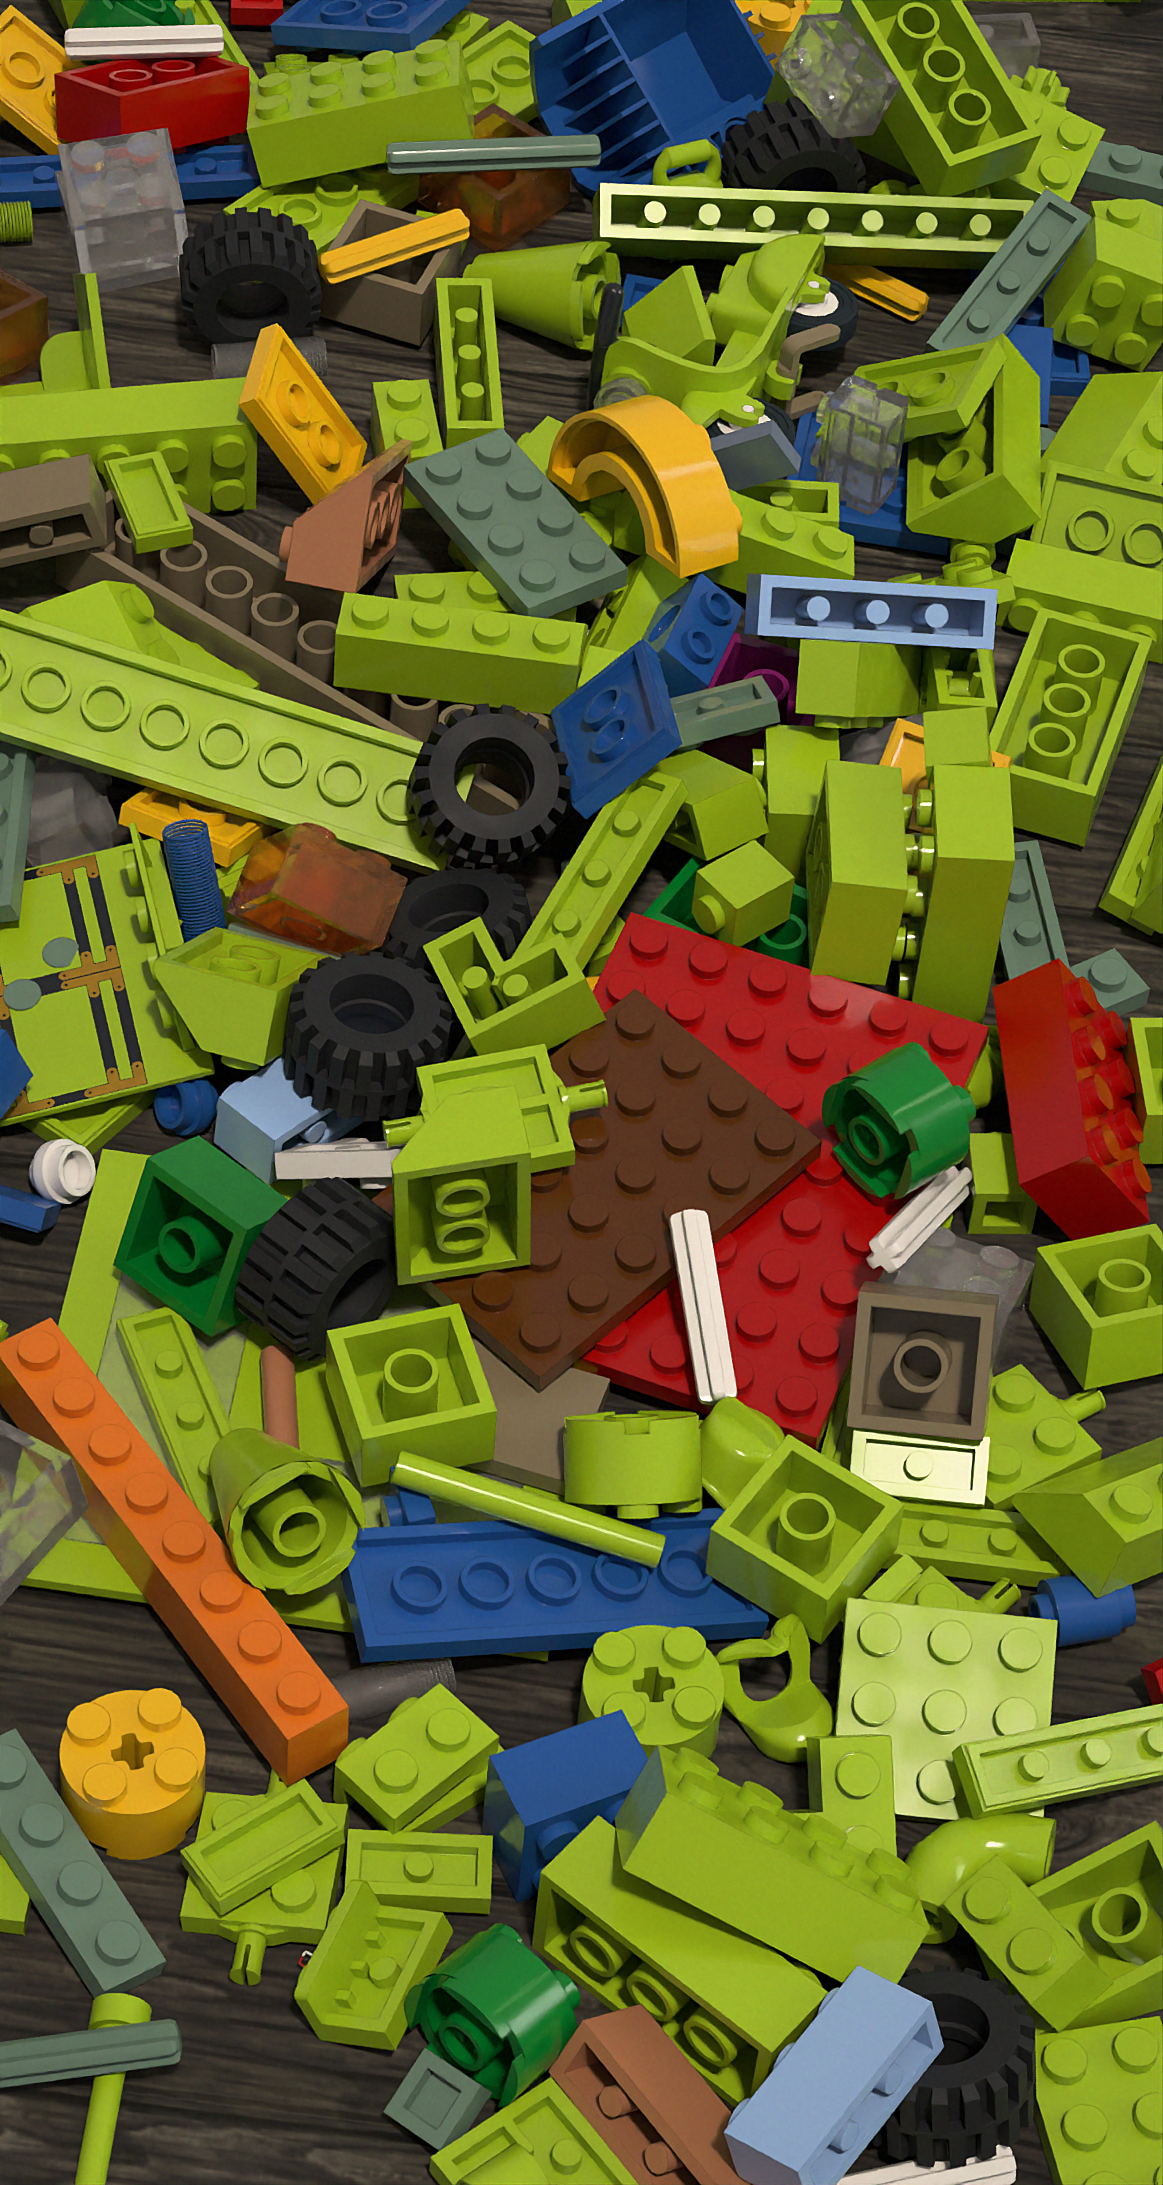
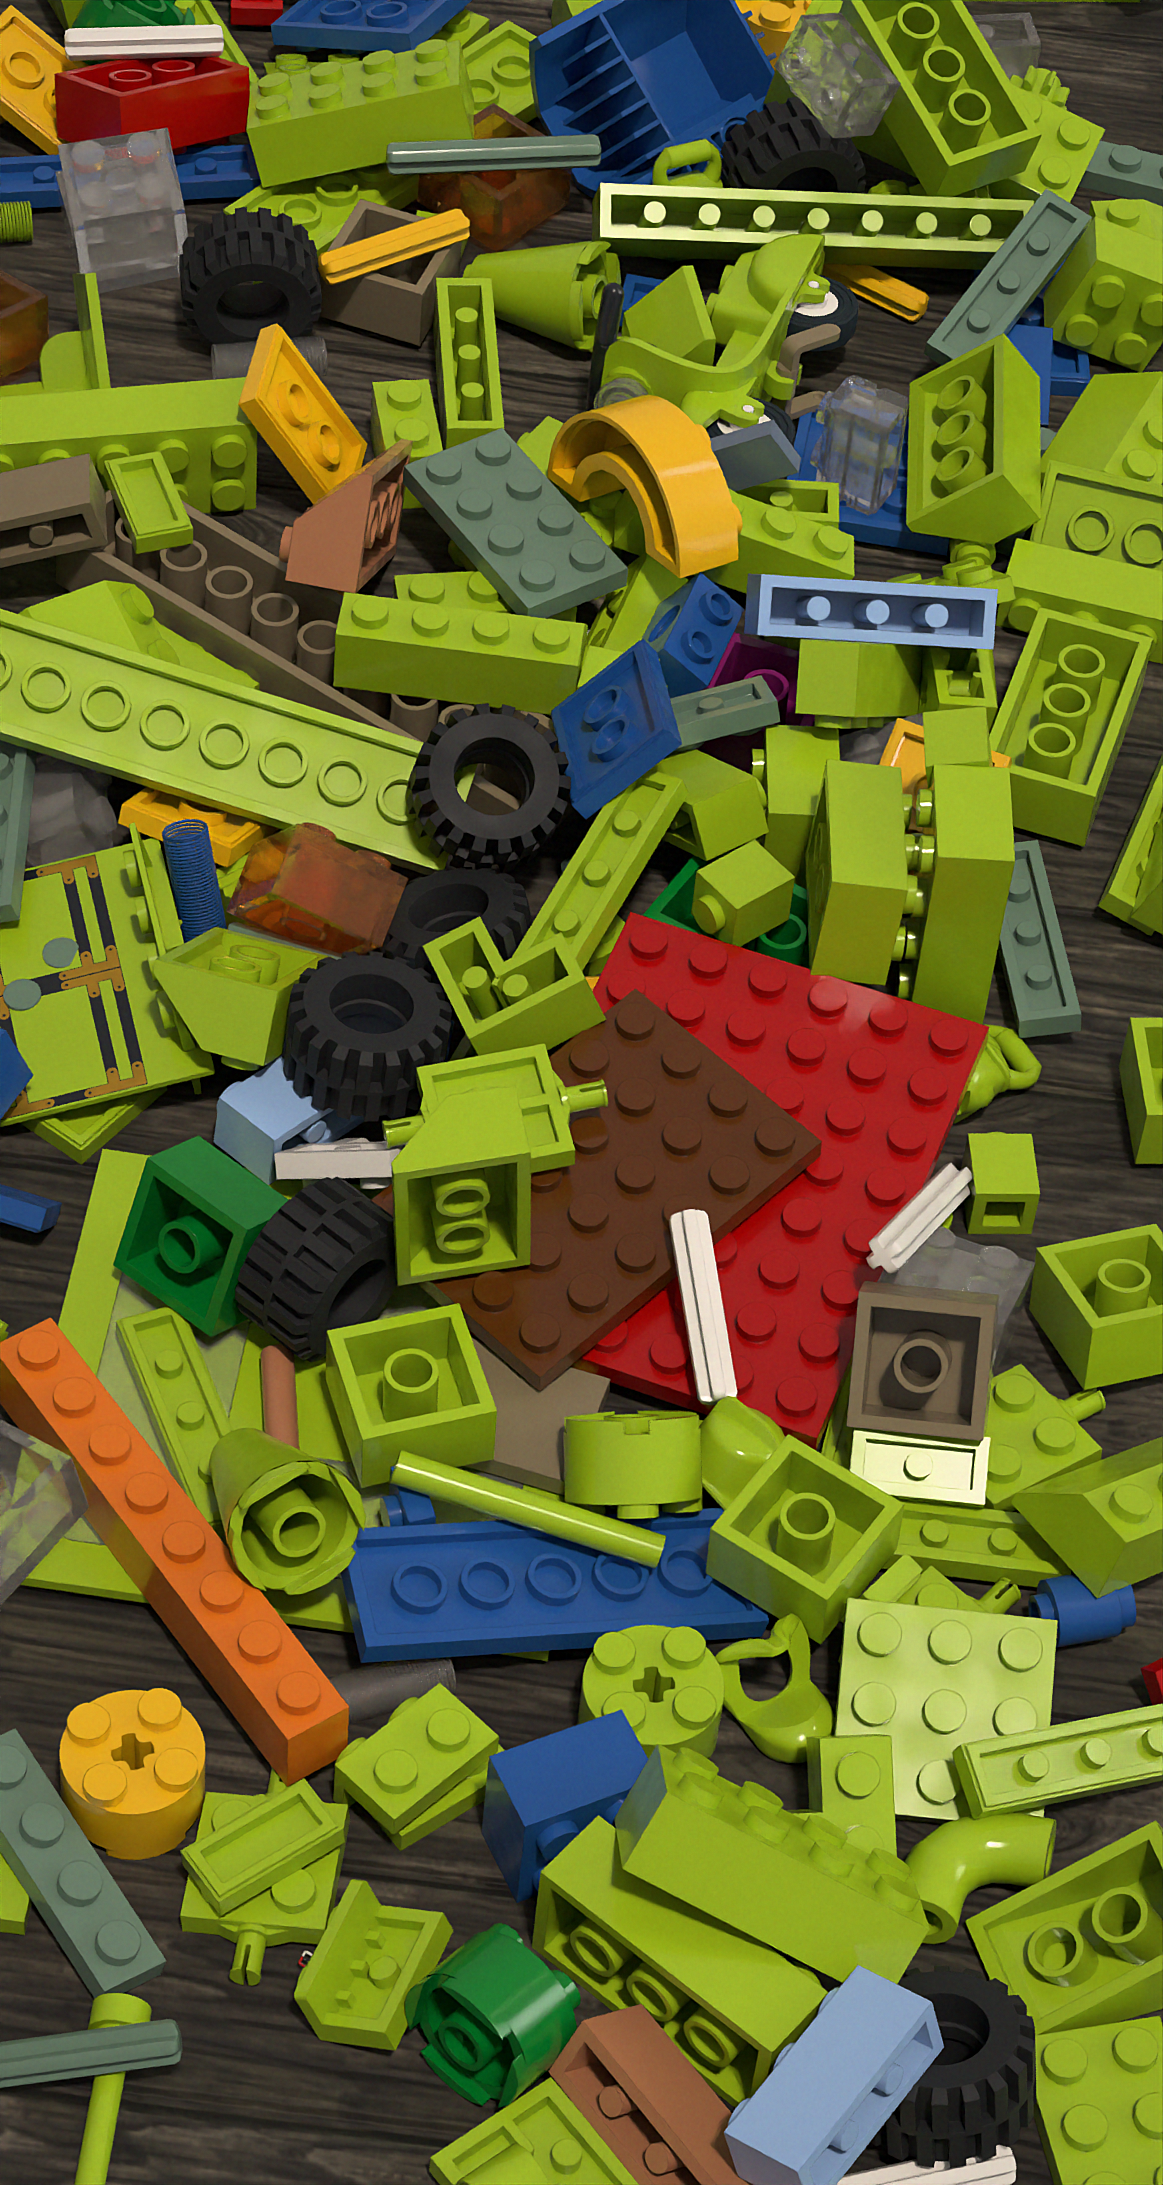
white plate [28,1139,96,1204] -> none
blue plate [154,1077,220,1135] -> none
lime plate [345,1829,493,1914] -> none
sand green plate [383,2048,492,2151] -> none
lime plate [815,340,1007,453] -> none
green brick [821,1041,976,1200] -> none
lime brick [943,1853,1113,2033] -> none
red brick [992,958,1152,1241] -> none
sand green plate [1070,948,1150,1017] -> none

